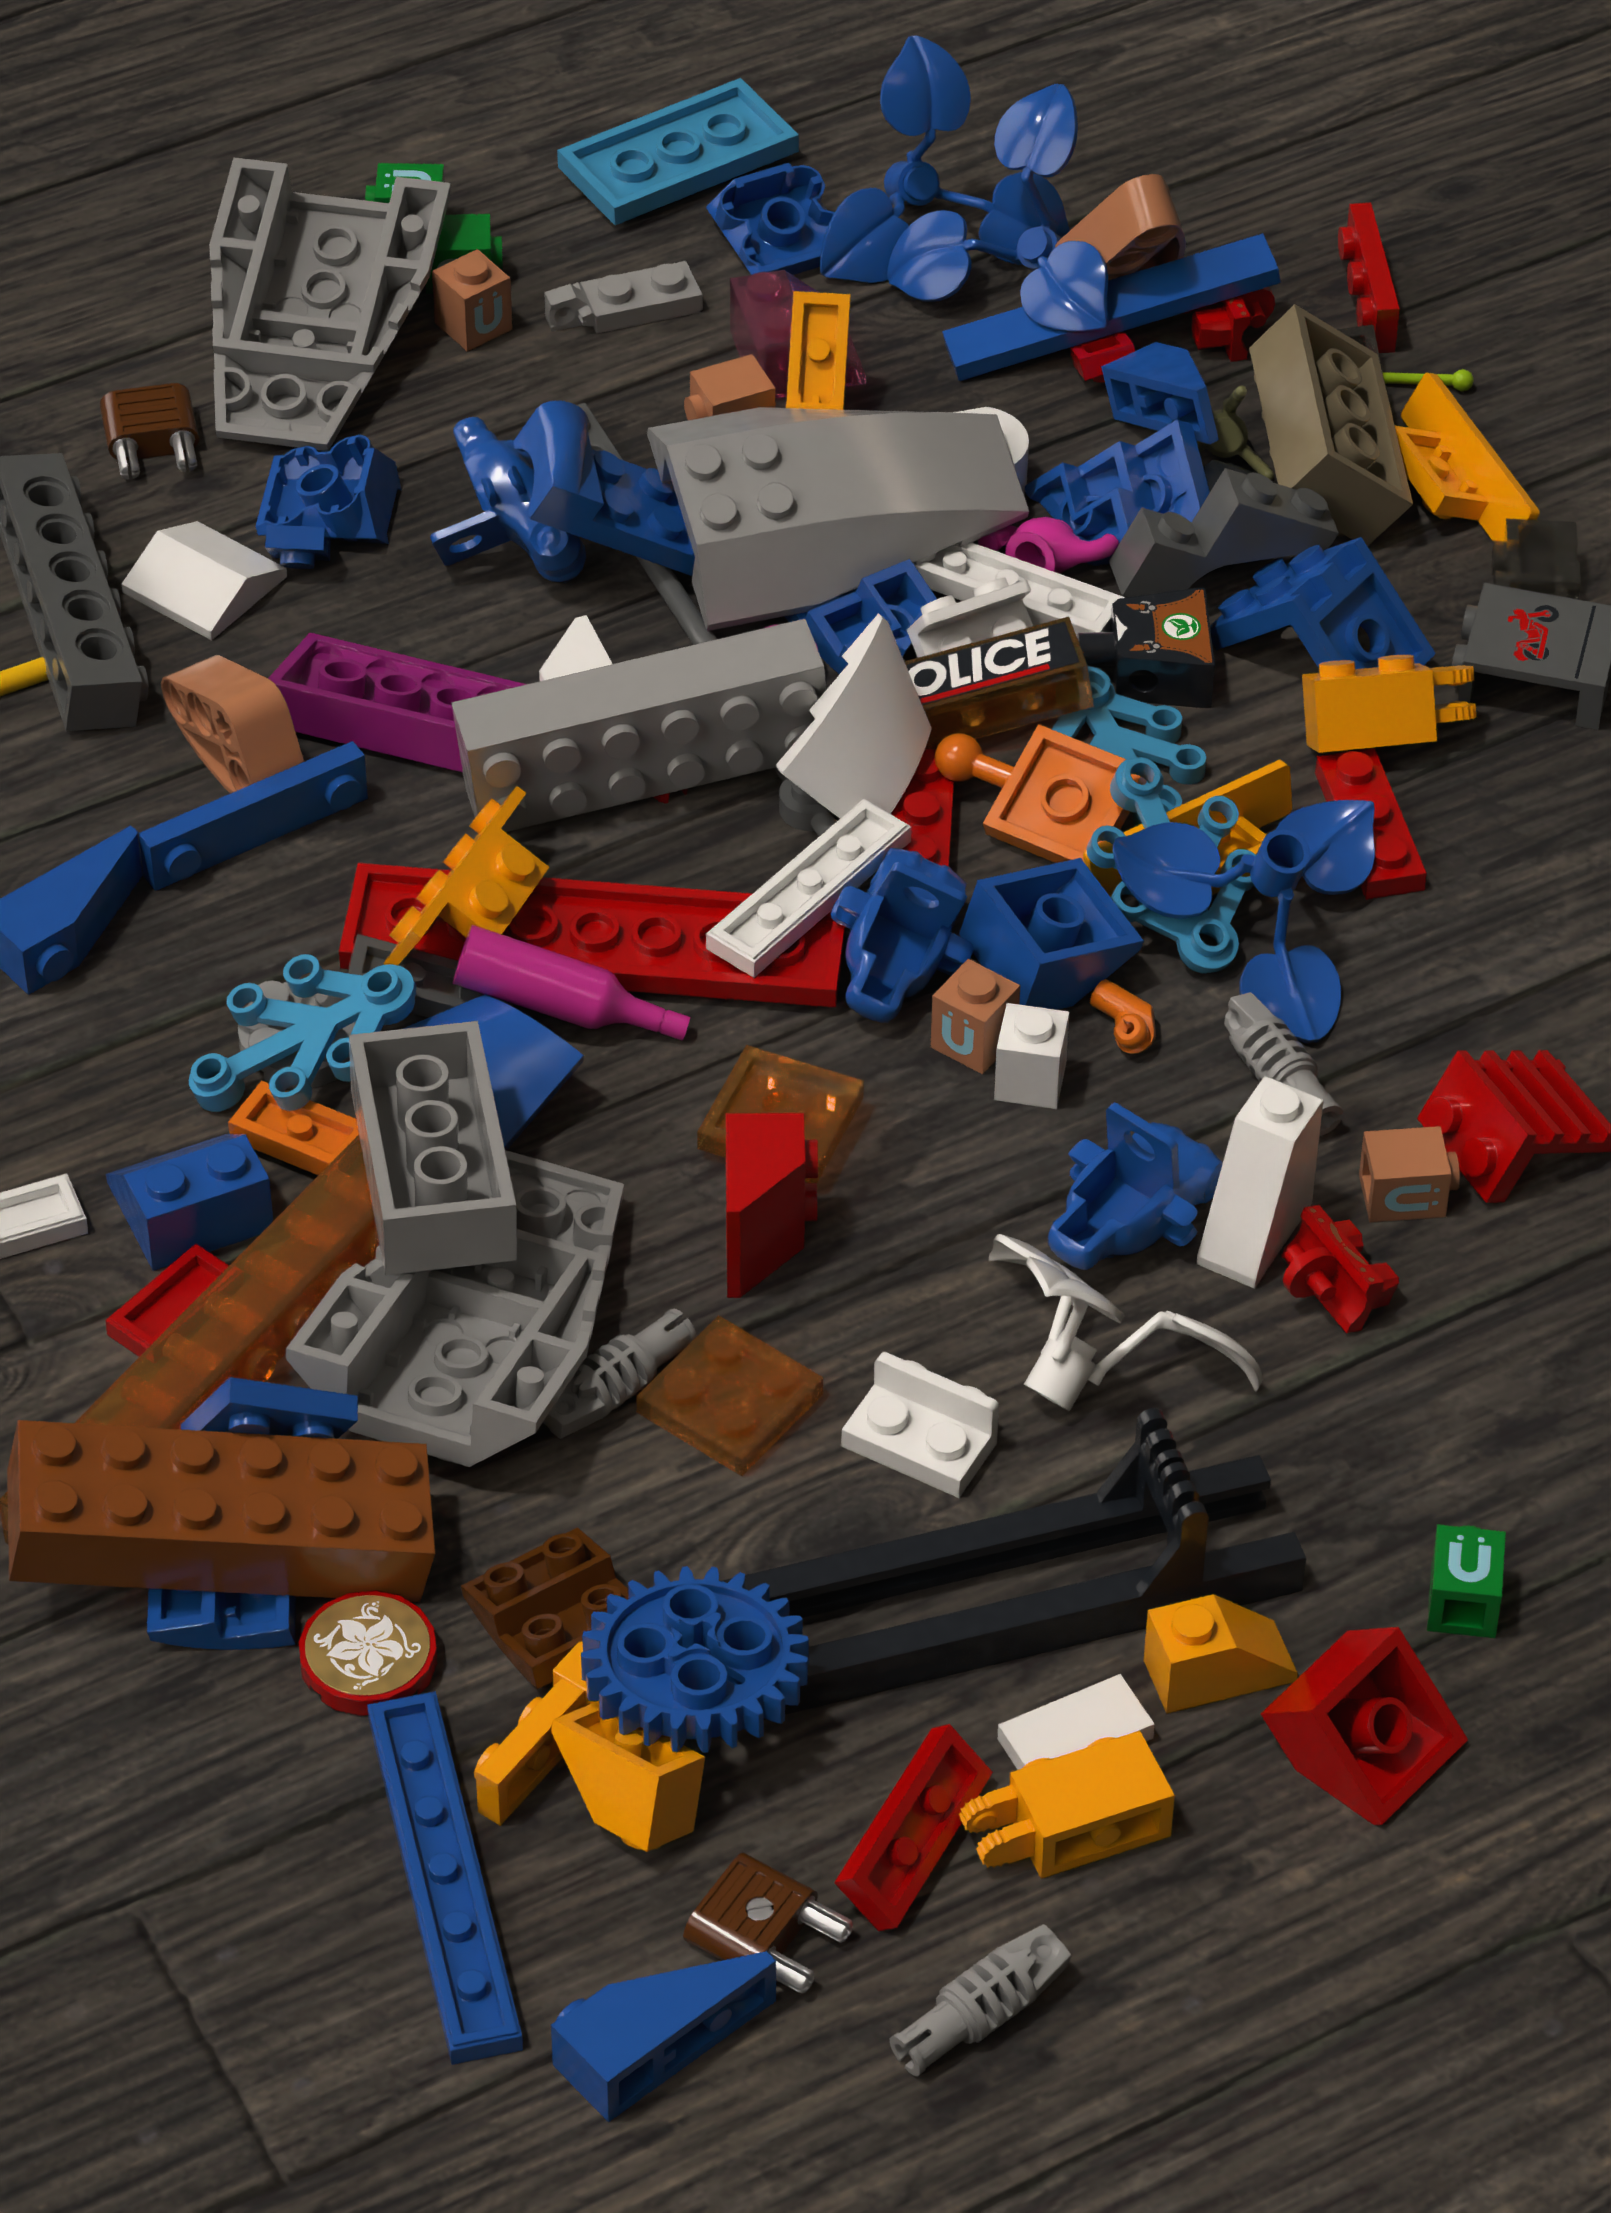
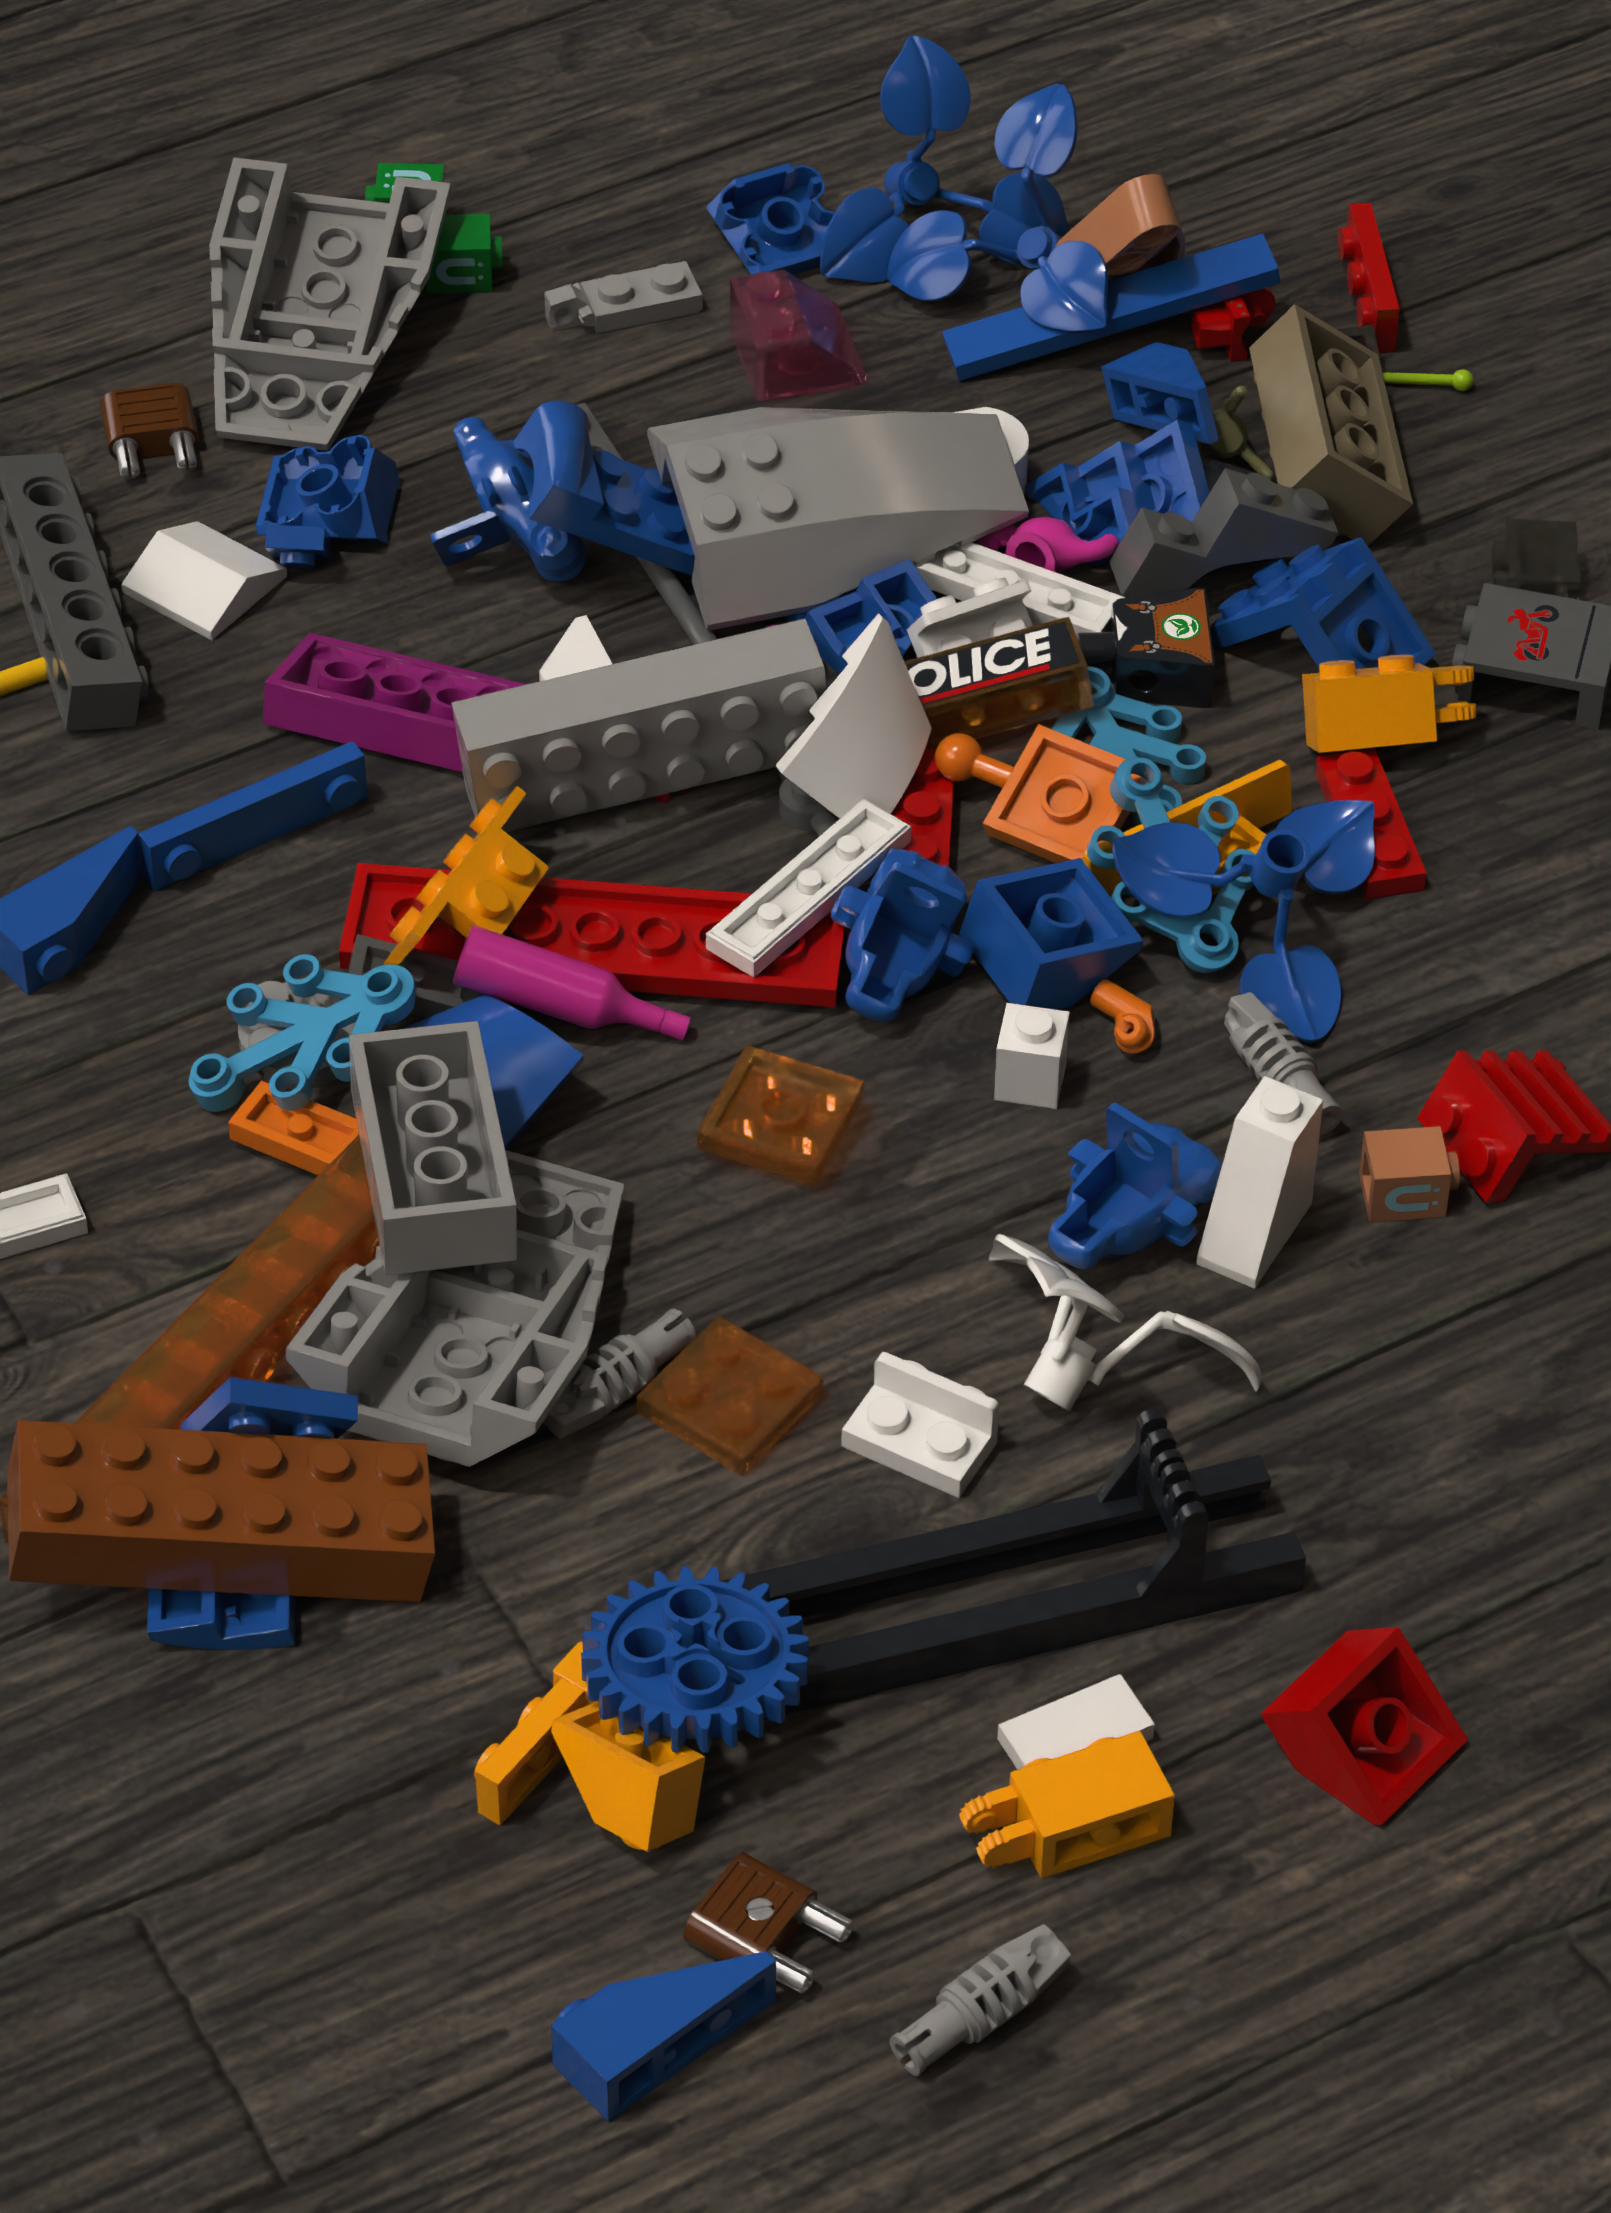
red tile [105,1244,245,1368] -> none
blue slope [106,1134,274,1271] -> none
nougat beam [161,655,304,793] -> none
tile [299,1590,437,1716] -> none
blue tile [367,1691,523,2065] -> none
nougat brick [432,249,512,351] -> none
reddish brown slope [461,1527,628,1689] -> none
dark azure plate [557,78,799,225] -> none
nougat brick [684,354,775,420] -> none
red slope [726,1113,818,1298] -> none
light orange plate [786,291,851,410] -> none
red plate [834,1724,993,1931] -> none
nougat brick [931,959,1020,1074] -> none
red plate [1070,331,1135,382] -> none
light orange slope [1144,1594,1298,1714] -> none
red hips [1281,1205,1399,1333] -> none
light orange bracket [1395,373,1540,555] -> none
green brick [1427,1524,1506,1638] -> none

